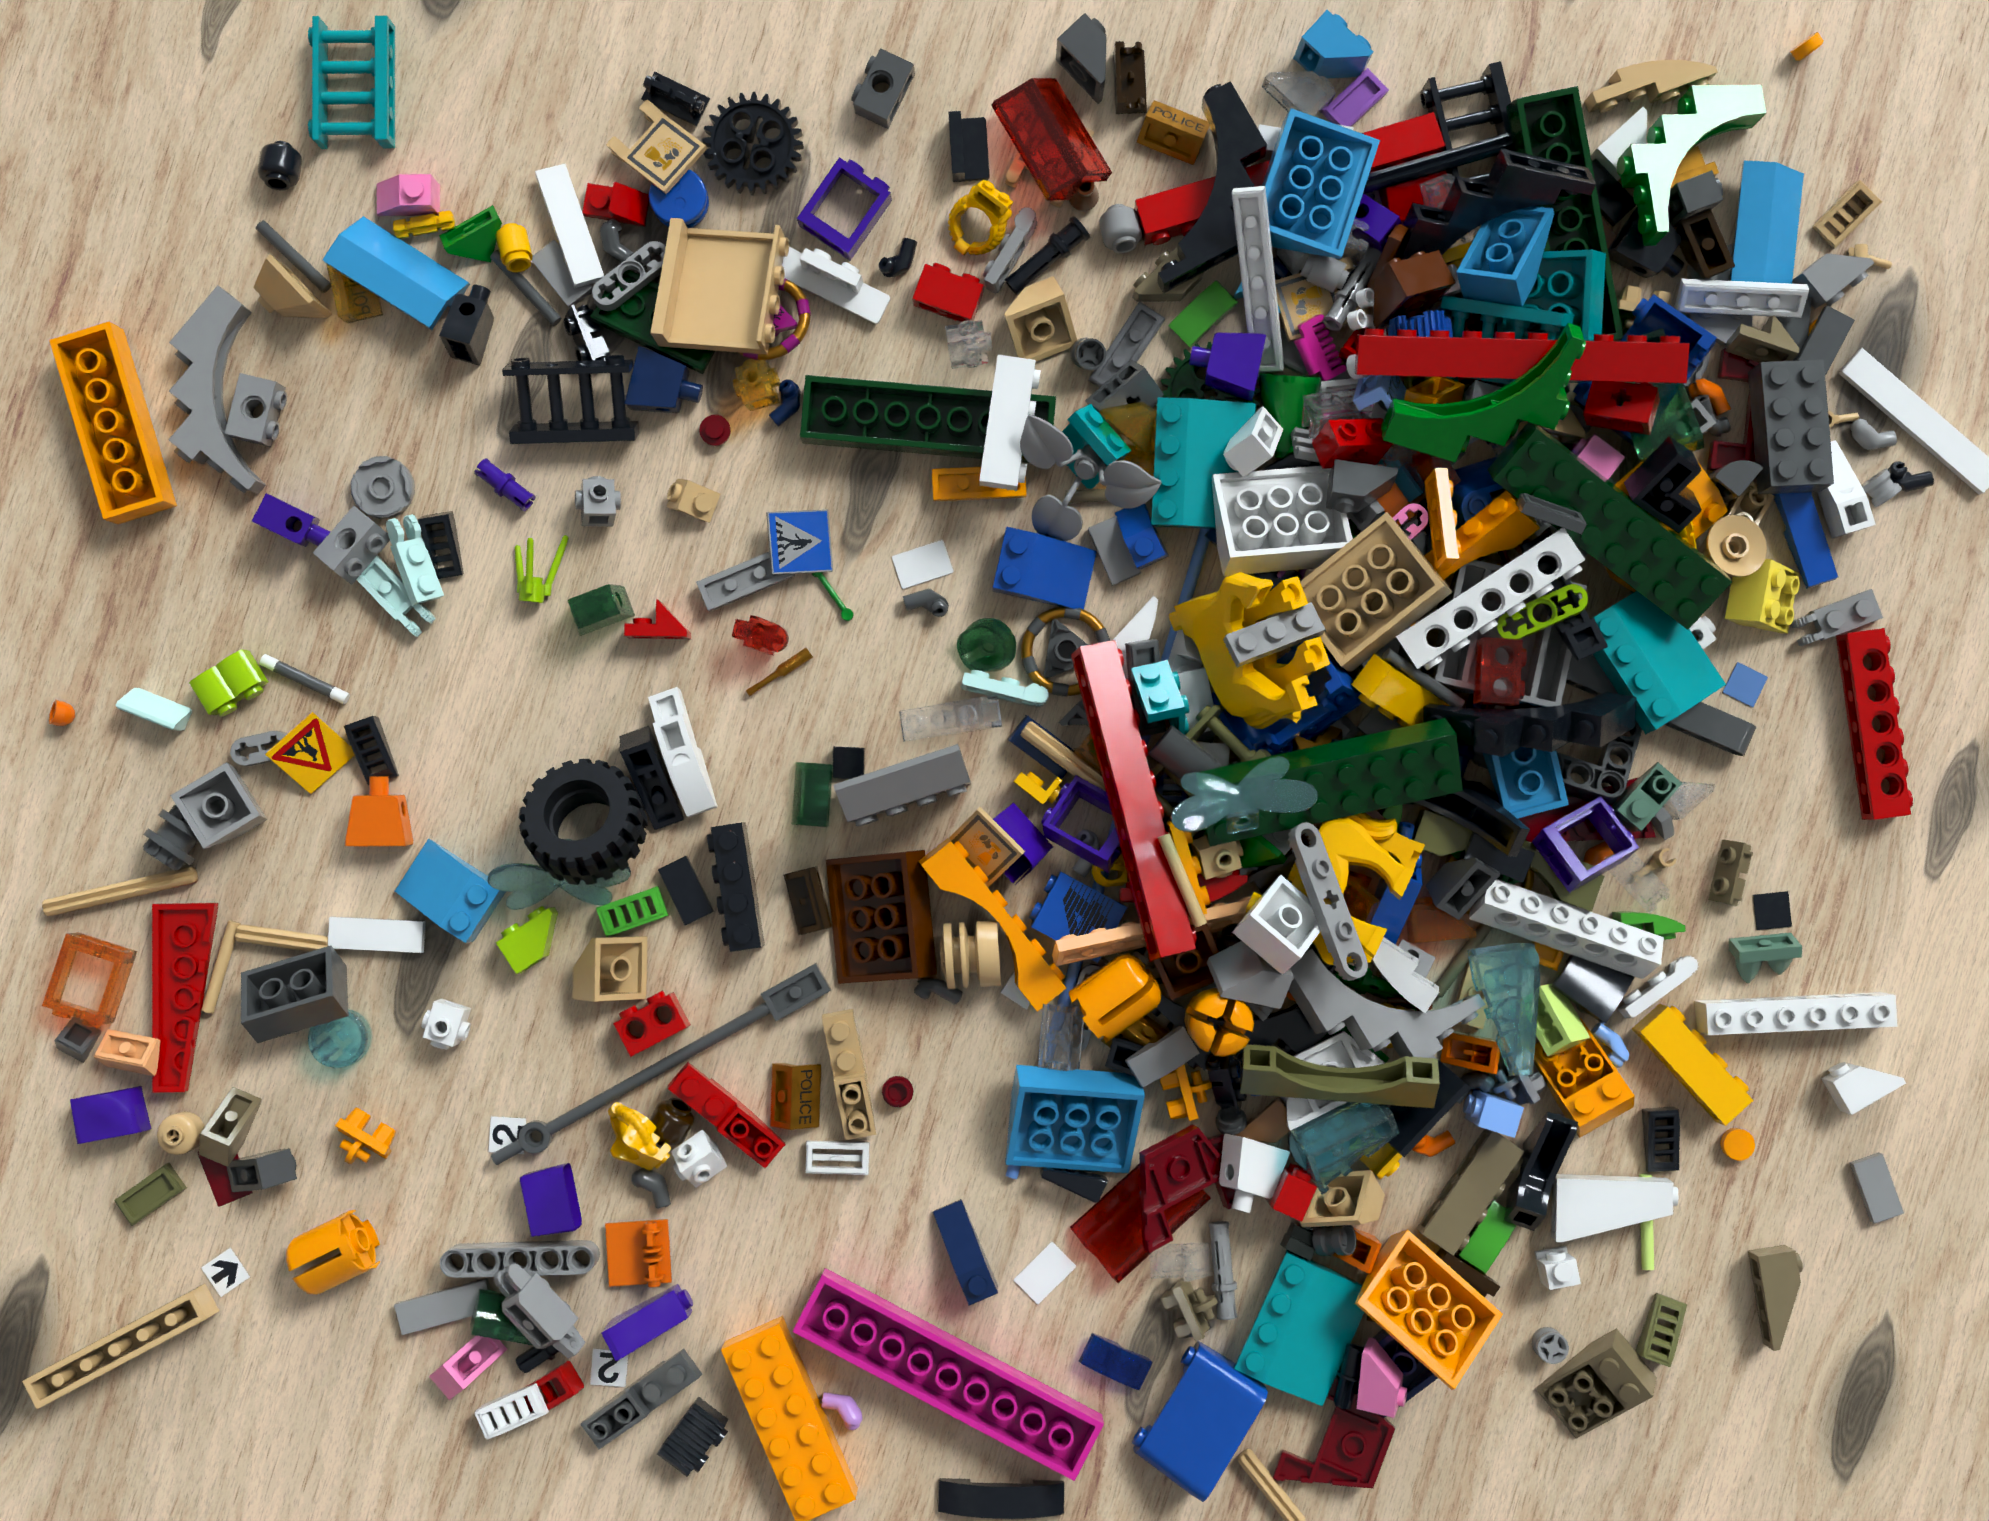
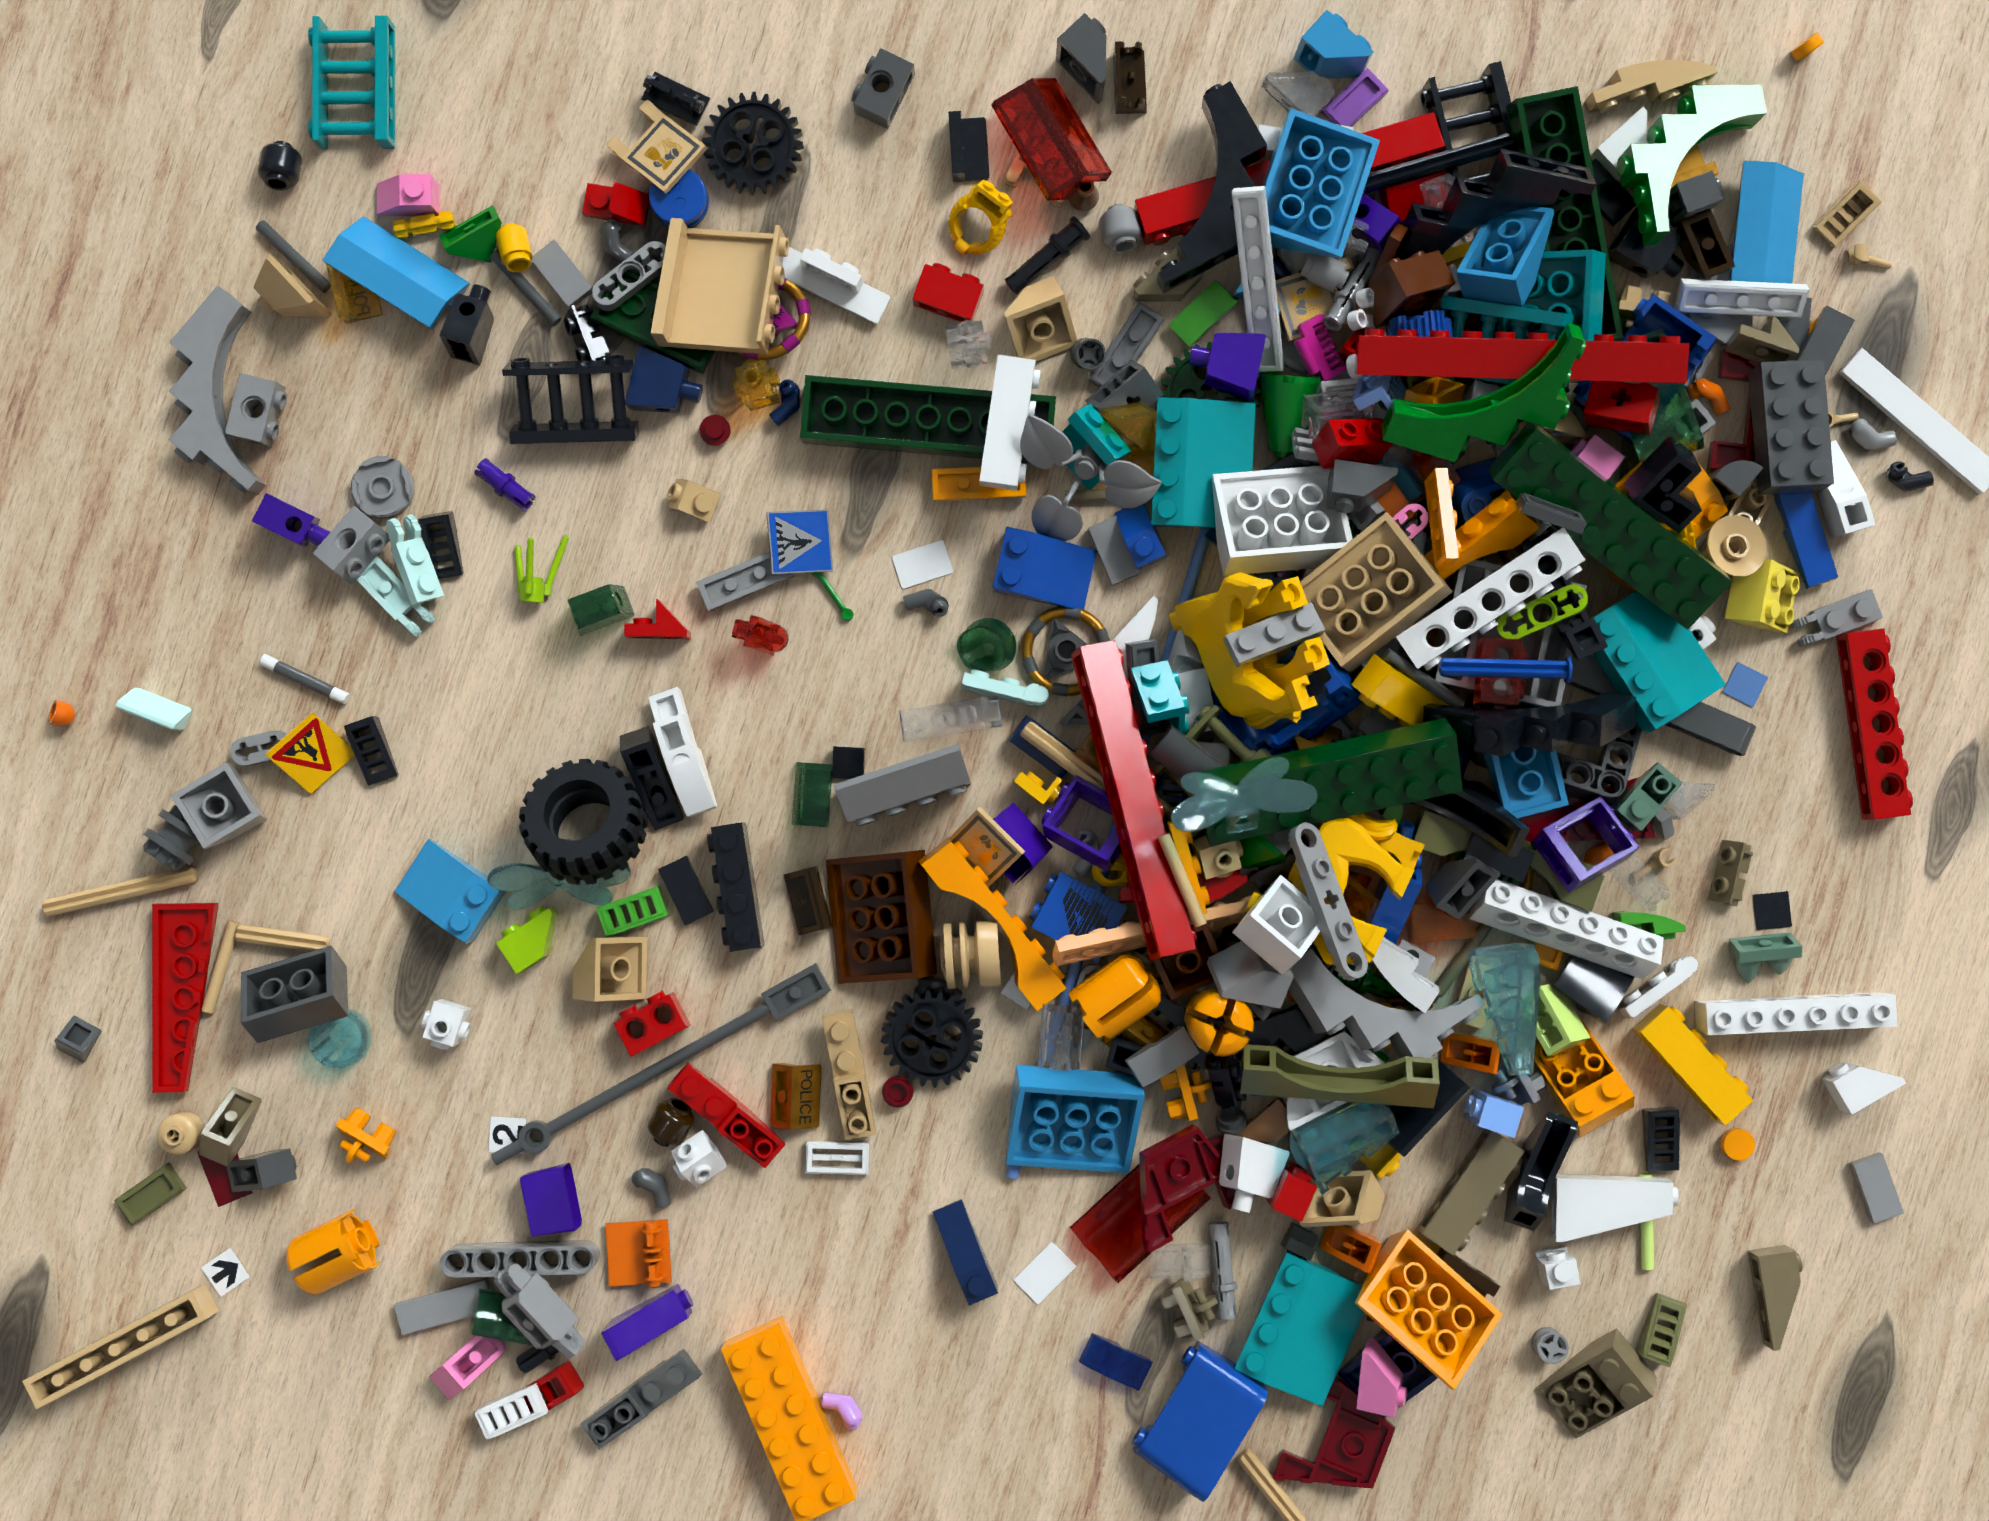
clear orange window [42,932,137,1028] -> none
light orange brick [49,321,177,524] -> none
dark purple piece [70,1086,152,1144] -> none
light nougat slope [94,1029,161,1076] -> none
lime brick [189,649,269,717] -> none
white tile [328,917,426,953] -> none
orange torso [345,776,413,846] -> none
white tile [535,164,604,288] -> none
light grey brick [575,476,621,527] -> none
white sticker [590,1349,628,1387] -> none
yellow piece [608,1102,671,1171] -> none
black brick [657,1397,728,1477] -> none
pearl gold piece [746,647,813,696] -> none
dark pink brick [792,1268,1104,1481] -> none
dark purple window [797,157,892,261] -> none
black arm [879,238,917,277] -> none
black slope [938,1478,1064,1519] -> none
light grey hinge [983,207,1038,294] -> none
black slope [1040,1167,1108,1203] -> none
pearl gold panel [1136,100,1210,165] -> none
white slope [1223,406,1283,477] -> none
dark grey wheel [1312,1225,1356,1256] -> none
black axle [1334,1343,1364,1410] -> none
orange arm [1412,1130,1456,1157] -> none
dark grey arm [1457,1071,1495,1104] -> none
bright green slope [1457,1200,1516,1275] -> none
light blue arm [1591,1022,1629,1068] -> none
dark grey arm [1693,394,1731,437] -> none
light grey slope [1792,254,1874,309] -> none
light grey wheel [1861,468,1902,507] -> none
none -> black gear [881,986,983,1088]
none -> blue axle [1439,657,1573,683]

